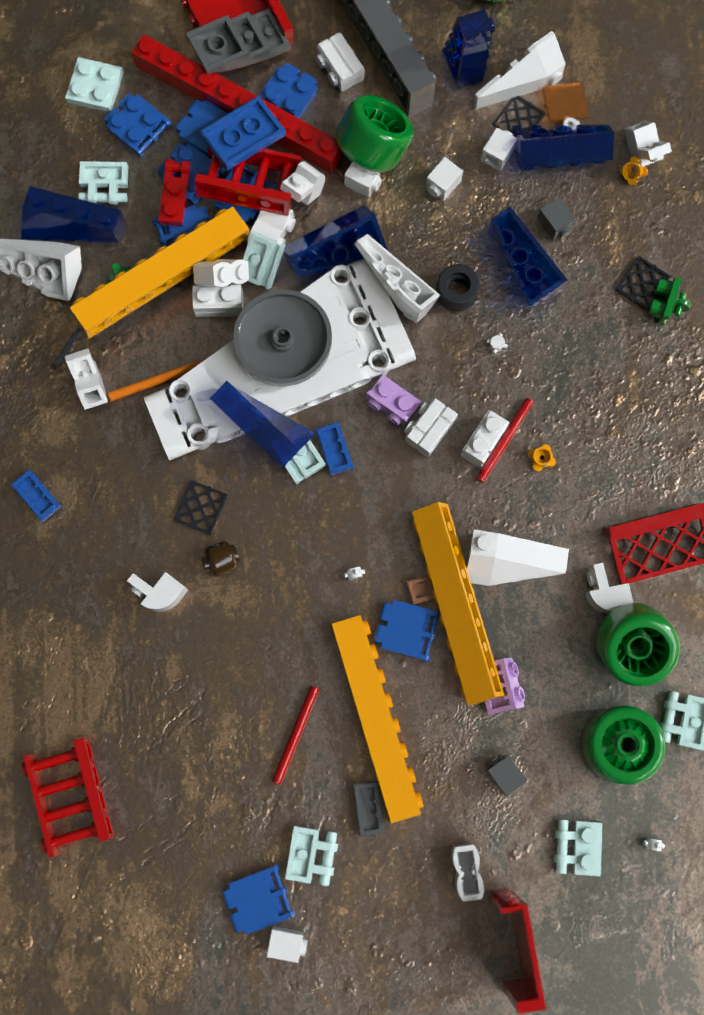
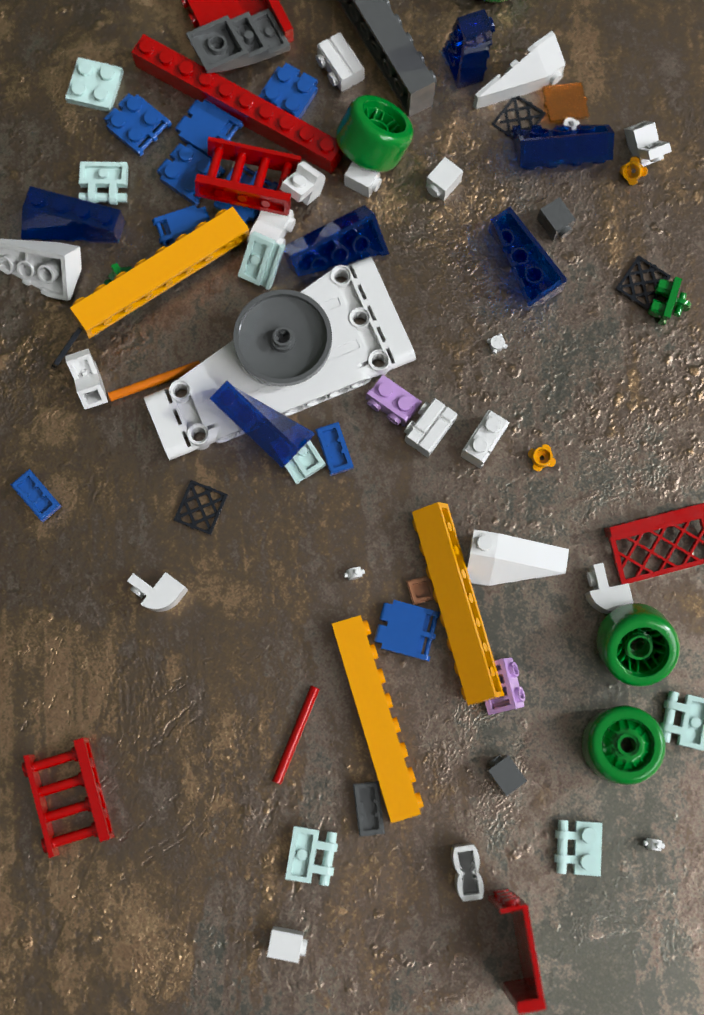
red plate [158,159,191,226] -> none
white brick [193,259,249,287] -> none
white brick [193,284,243,317] -> none
blue tile [200,96,286,171] -> none
dark brown head [201,541,240,577] -> none
blue plate [222,864,296,935] -> none
white wedge [355,234,440,323] -> none
black tyre [436,264,480,311] -> none
red bar [476,398,534,483] -> none
white brick [481,128,517,172] -> none

